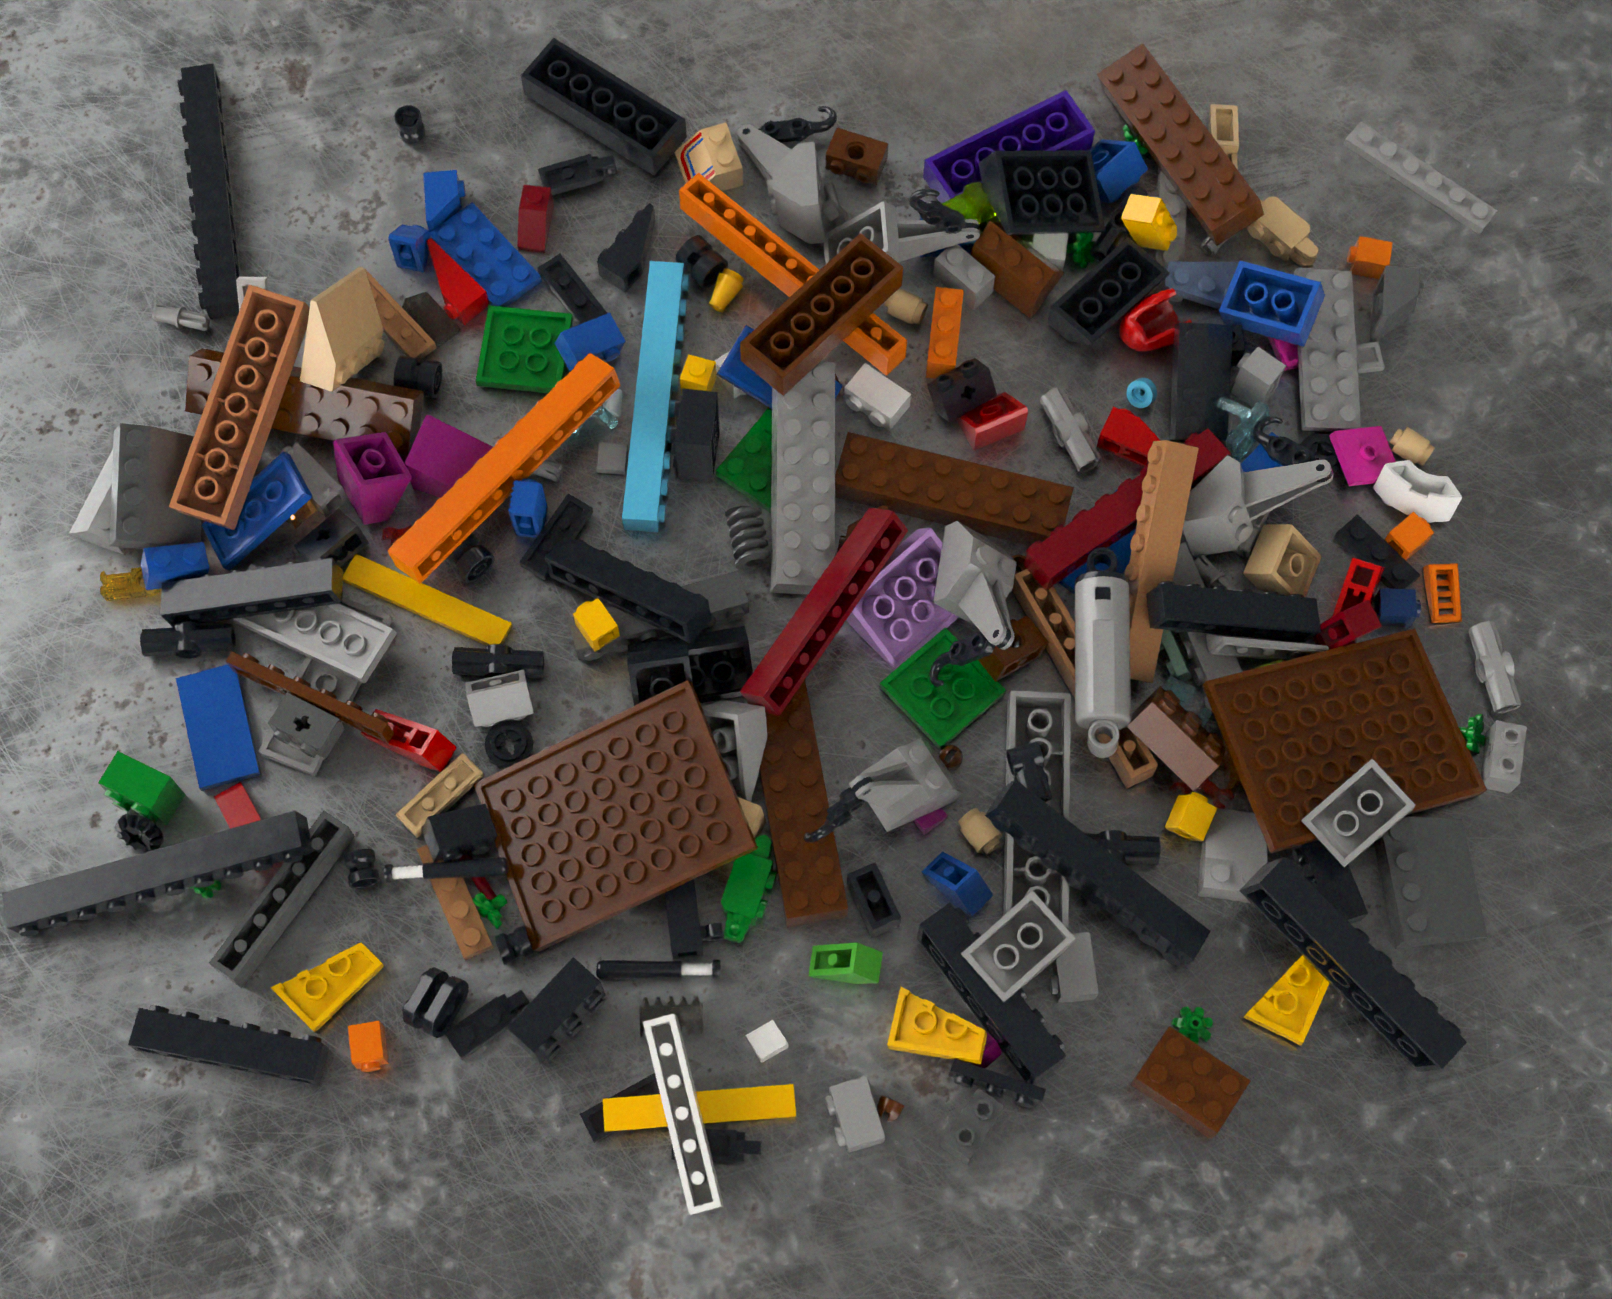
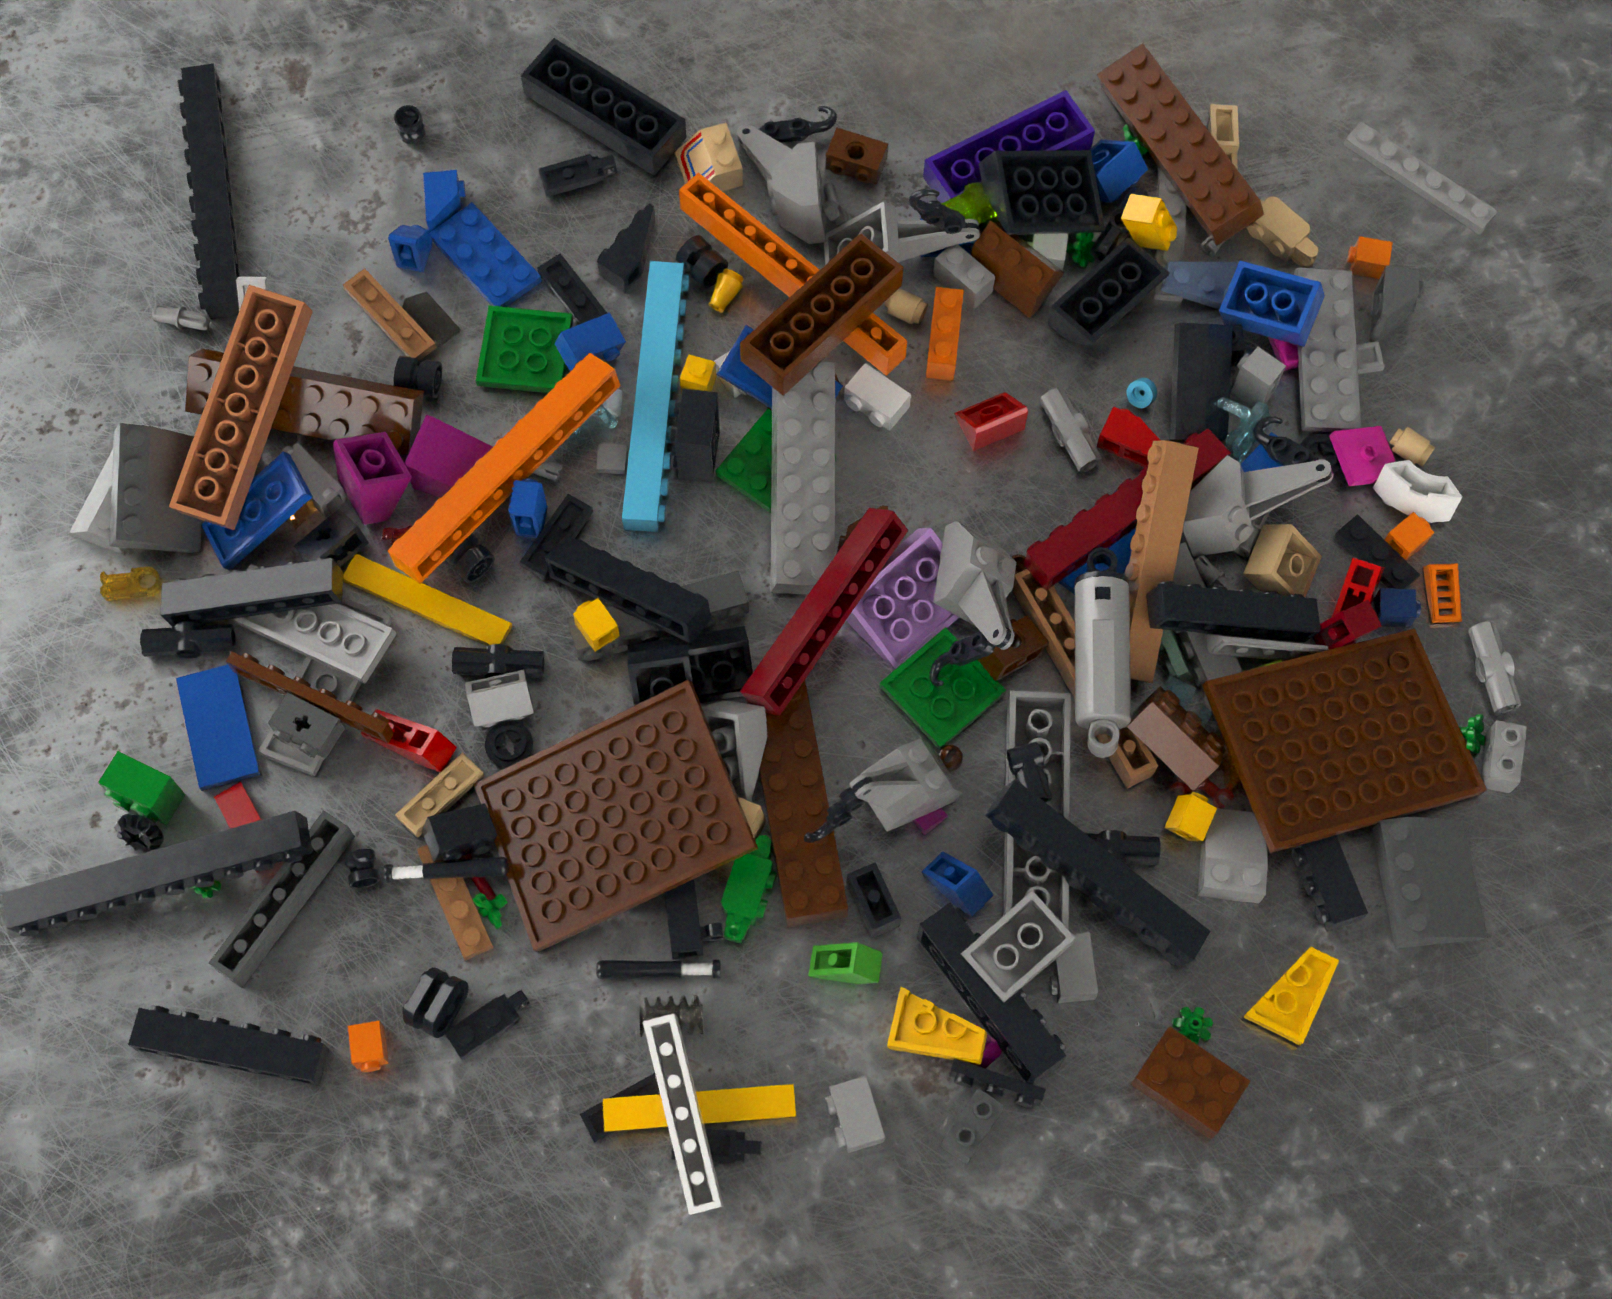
blue brick [141,542,209,590] -> none
yellow wing [270,942,384,1033] -> none
tan slope [300,266,385,392] -> none
red slope [427,238,490,326] -> none
black wheel [494,925,534,965] -> none
black brick [506,957,606,1065] -> none
dark red slope [517,184,554,253] -> none
dark grey piece [725,506,771,571] -> none
white slope [746,1020,788,1063] -> none
reddish brown brick [835,432,1074,546] -> none
reddish brown hinge [876,1095,904,1122] -> none
black brick [927,358,997,423] -> none
tan brick [958,808,1002,854] -> none
red hair [1119,288,1192,352] -> none
black brick [1239,857,1467,1072] -> none
light grey slope [1301,759,1416,867] -> none

